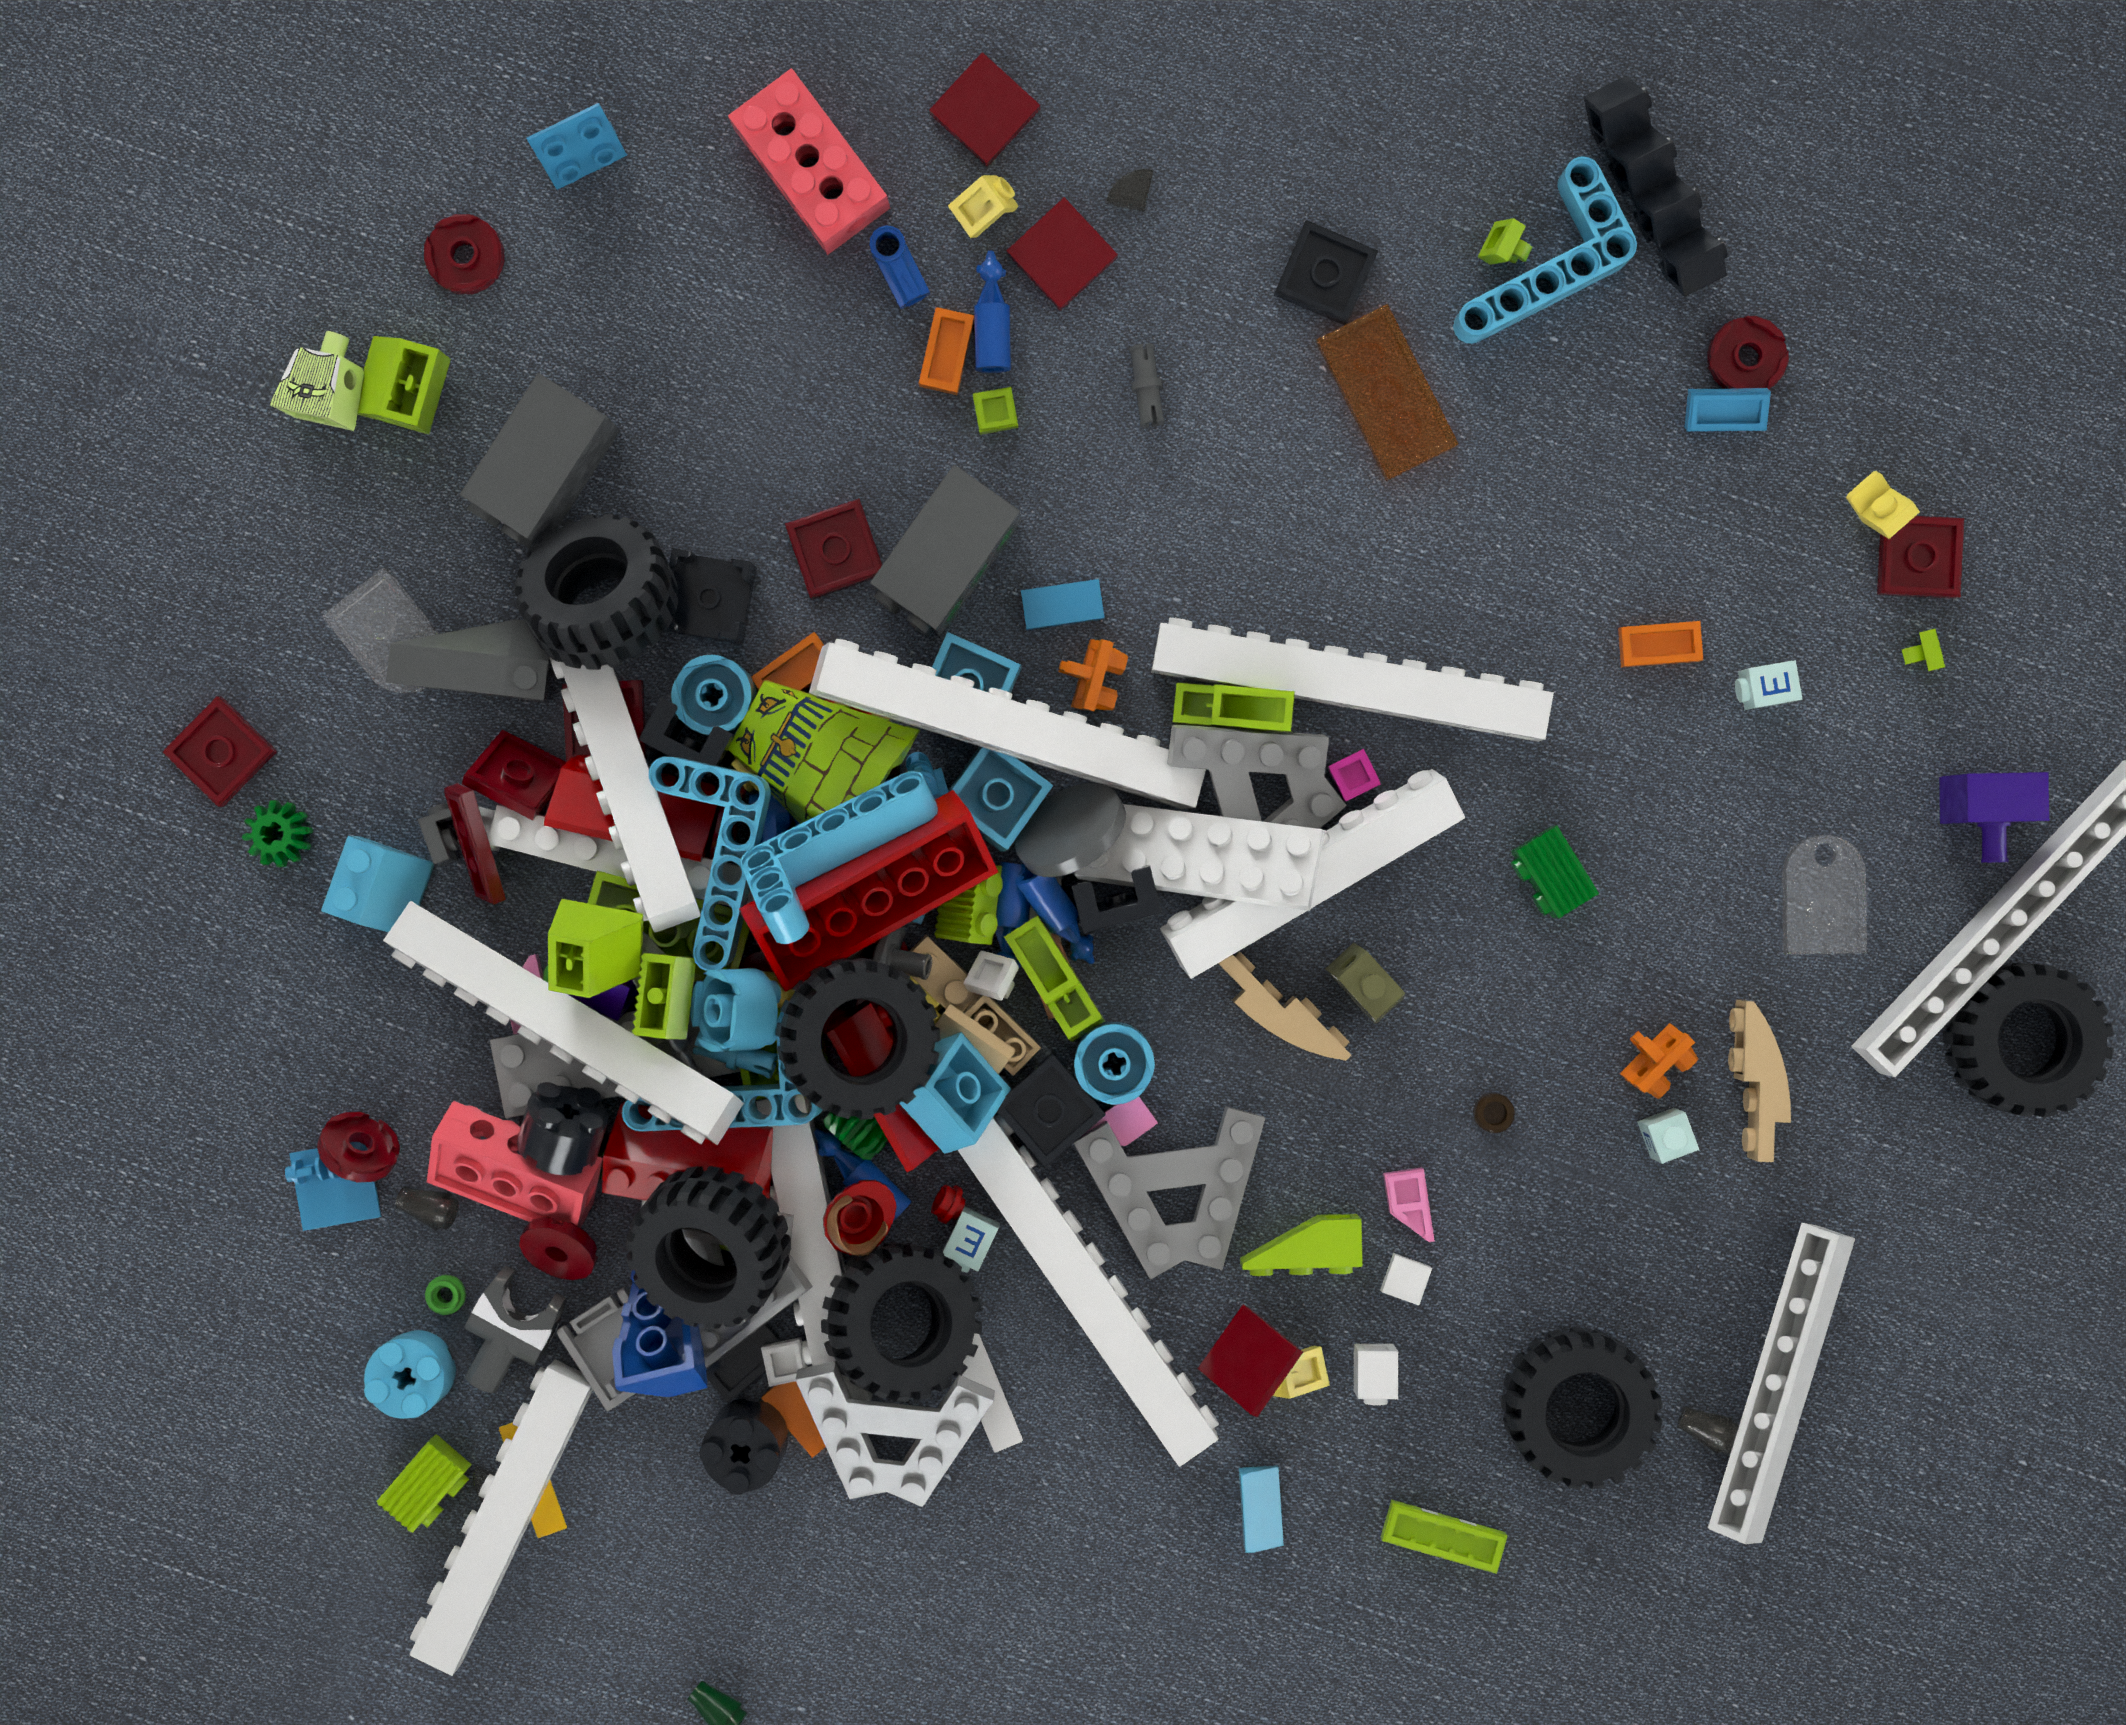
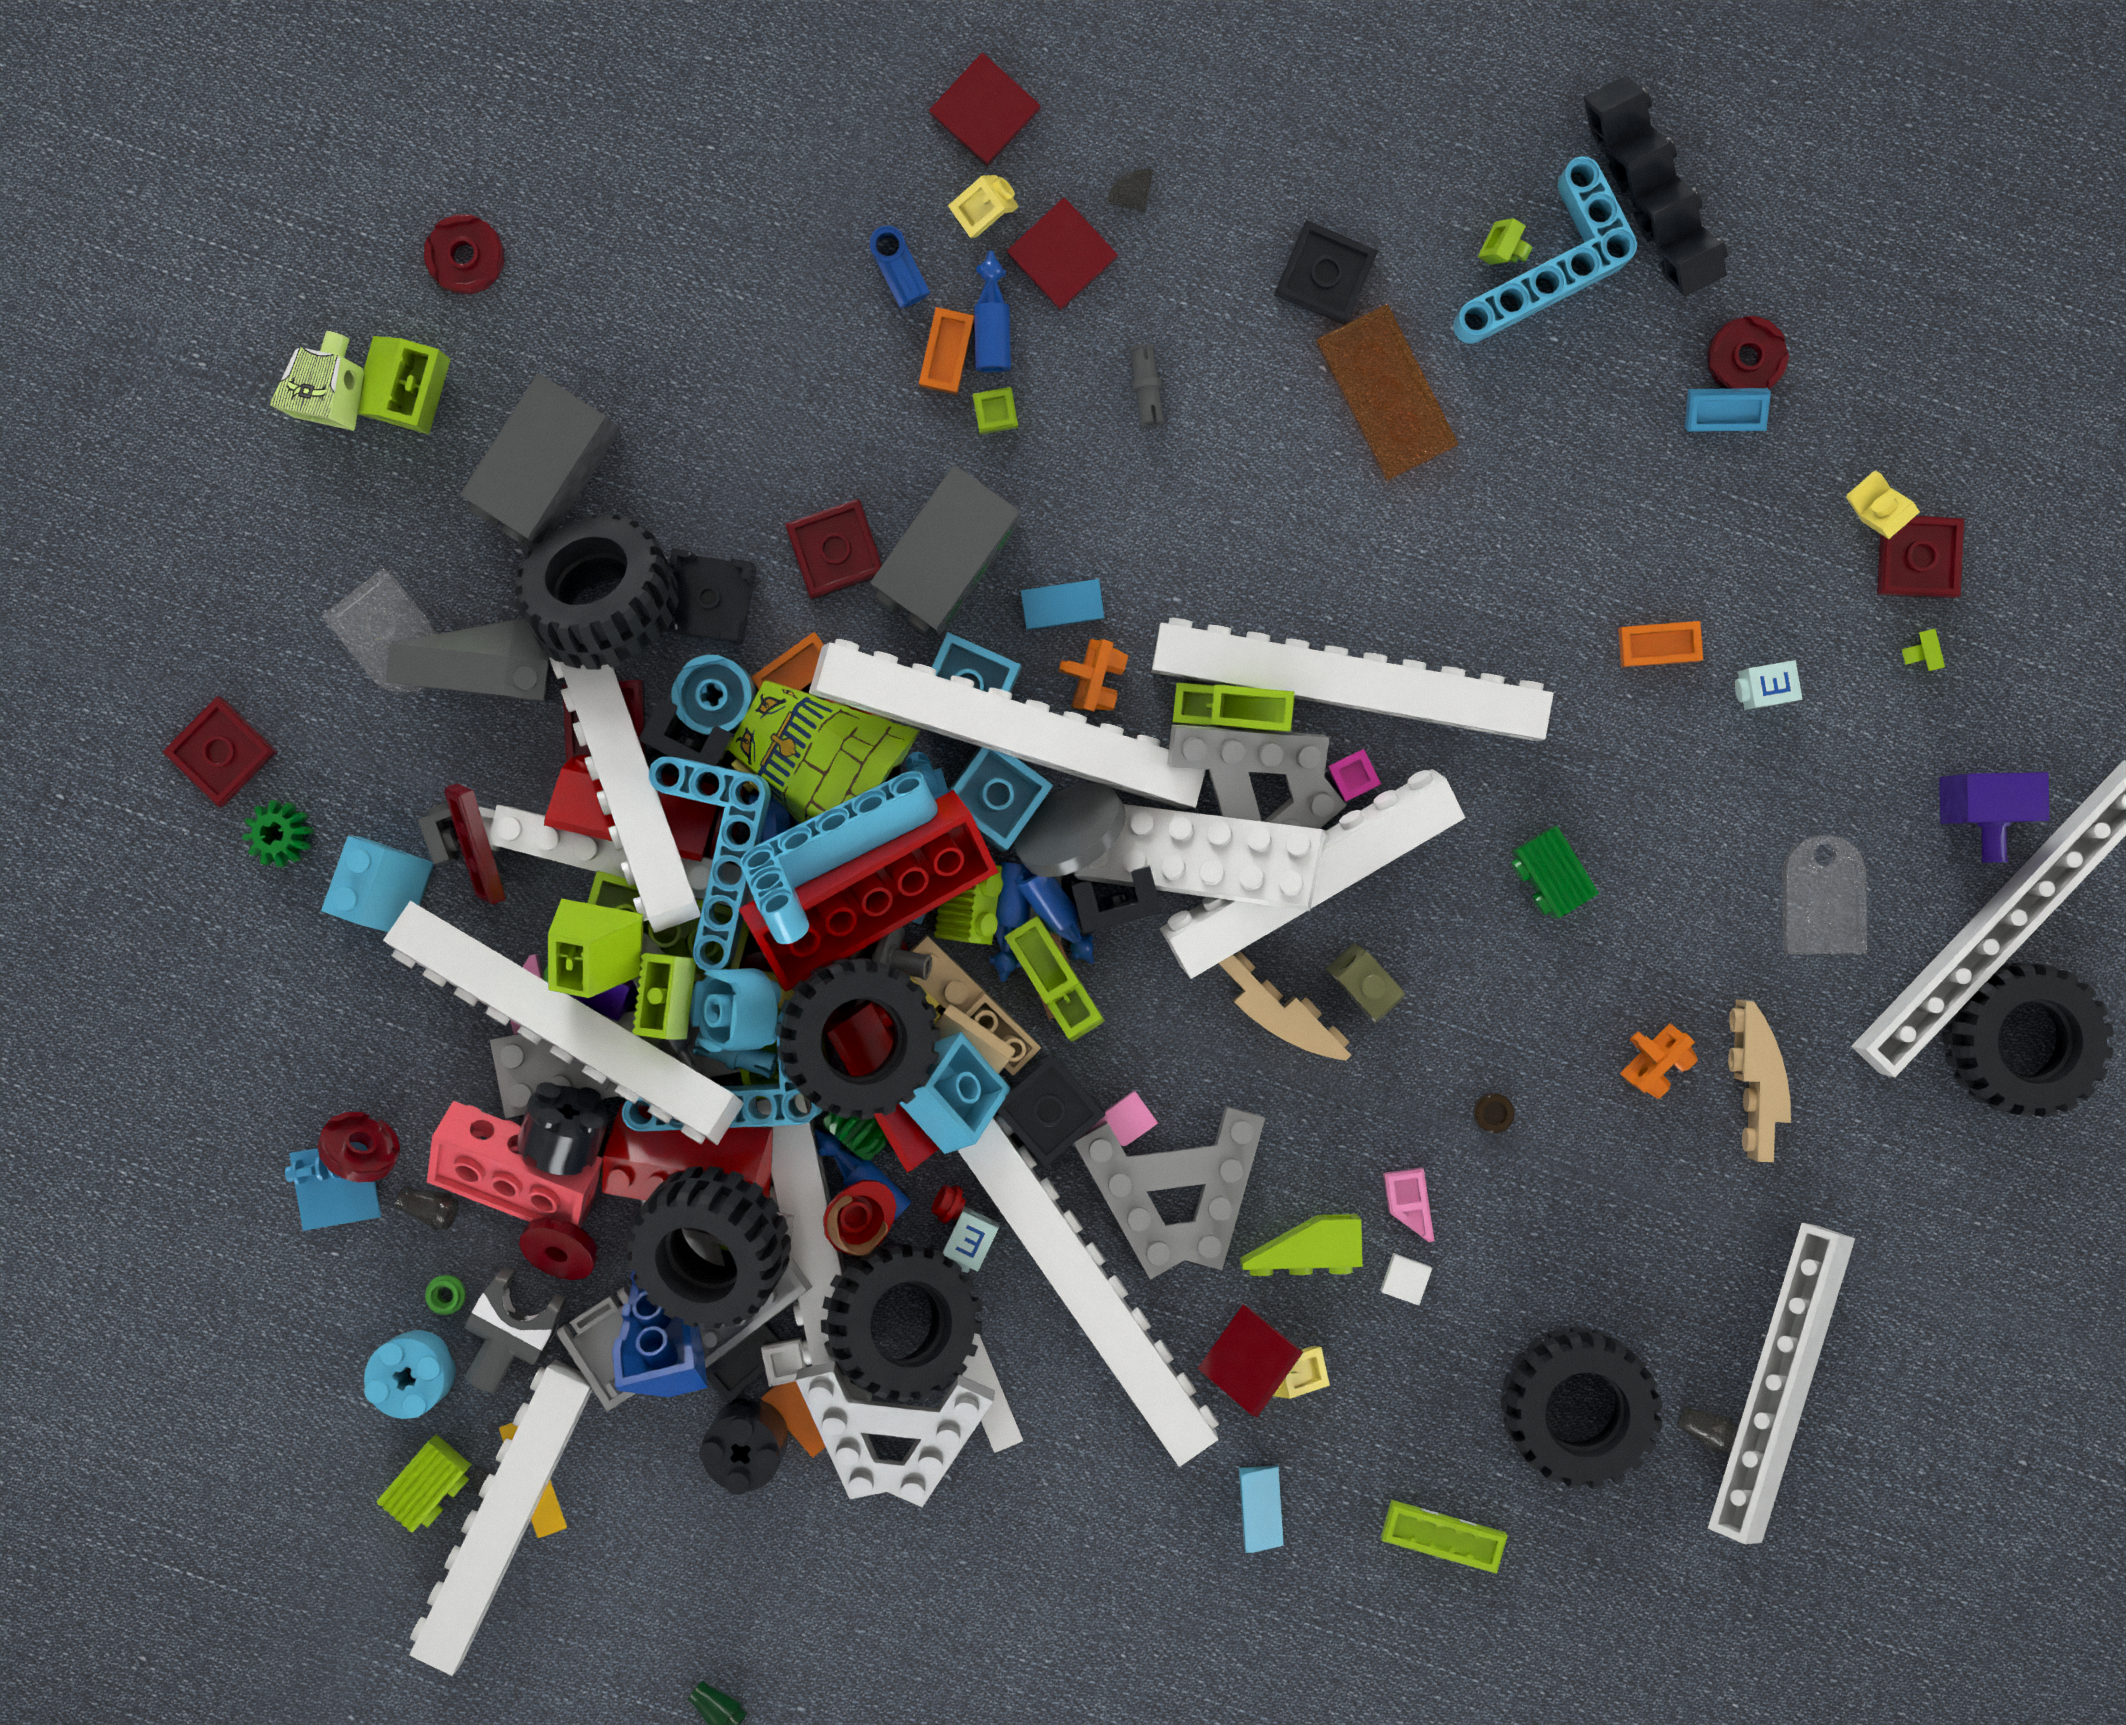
dark red tile [462,730,566,821] -> none
dark azure hinge [527,103,627,190] -> none
coral brick [728,68,890,255] -> none
white tile [963,950,1019,1001] -> none
medium azure brick [1074,1022,1155,1105] -> none
white brick [1354,1344,1398,1405] -> none
light aqua brick [1637,1108,1699,1164] -> none

